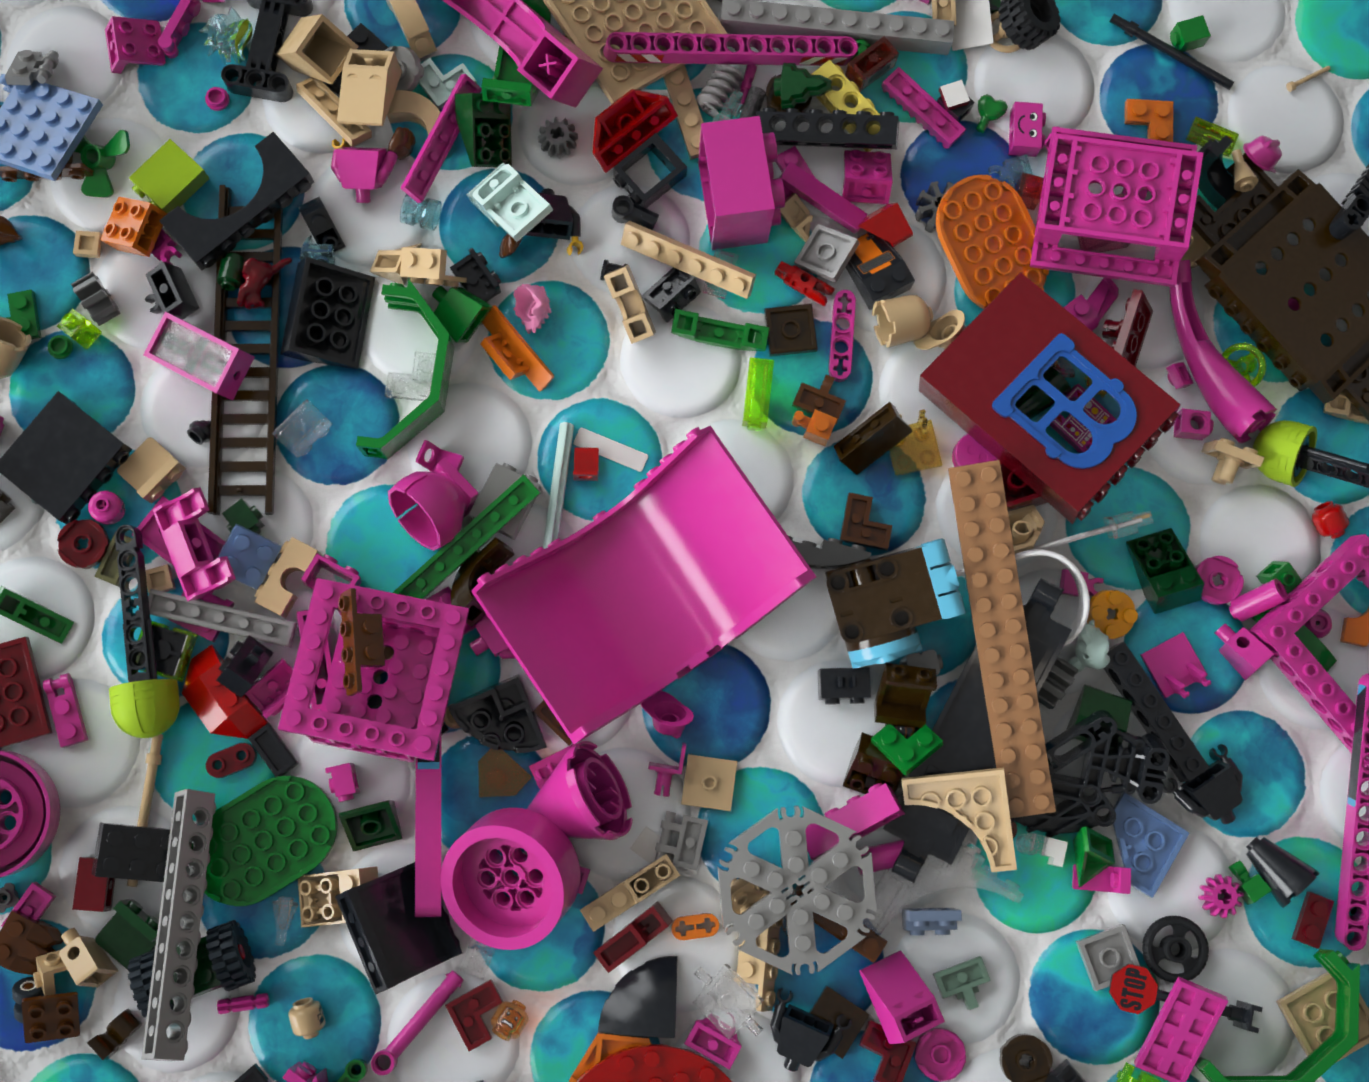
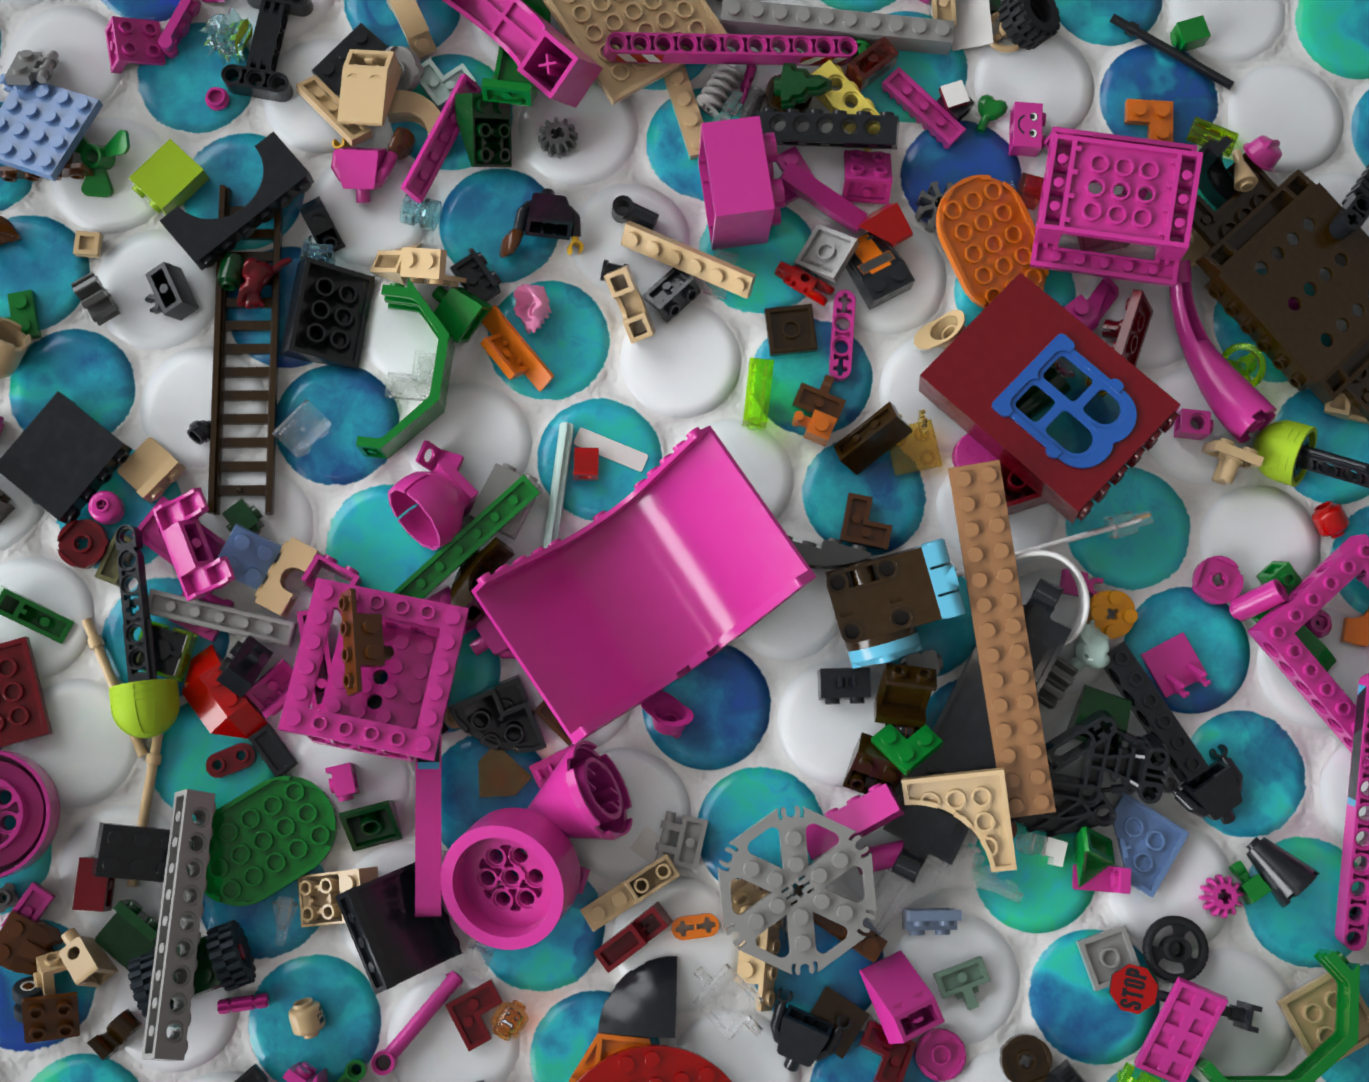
dark pink plate [43,673,88,748] -> none
green plate [48,335,73,359] -> none
clear neon green bracket [57,308,102,349] -> none
orange brick [100,197,168,257] -> none
brick [143,312,255,400] -> none
tan plate [145,564,176,593] -> none
dark pink plate [151,229,182,265] -> none
tan slope [275,14,359,84] -> none
light aqua piece [466,163,553,242] -> none
red wedge [593,89,678,173] -> none
black window [613,133,687,209] -> none
dark pink bracket [648,743,686,797] -> none
green slope [671,309,769,351] -> none
tan plate [681,754,738,811] -> none
dark pink slope [684,1013,742,1070] -> none
tan slope [780,193,813,243] -> none
tan cylinder [872,295,933,348] -> none
clear light blue plate [988,154,1033,185] -> none
tan slope [1008,505,1045,553] -> none
dark pink container [1050,384,1117,453] -> none
dark green slope [1126,528,1204,614] -> none
dark pink plate [1166,362,1194,389] -> none
dark pink torso [1215,623,1274,680] -> none
tan piece [1286,66,1330,92] -> none
dark red plate [1292,892,1334,949] -> none
none -> tan bar [82,618,148,758]

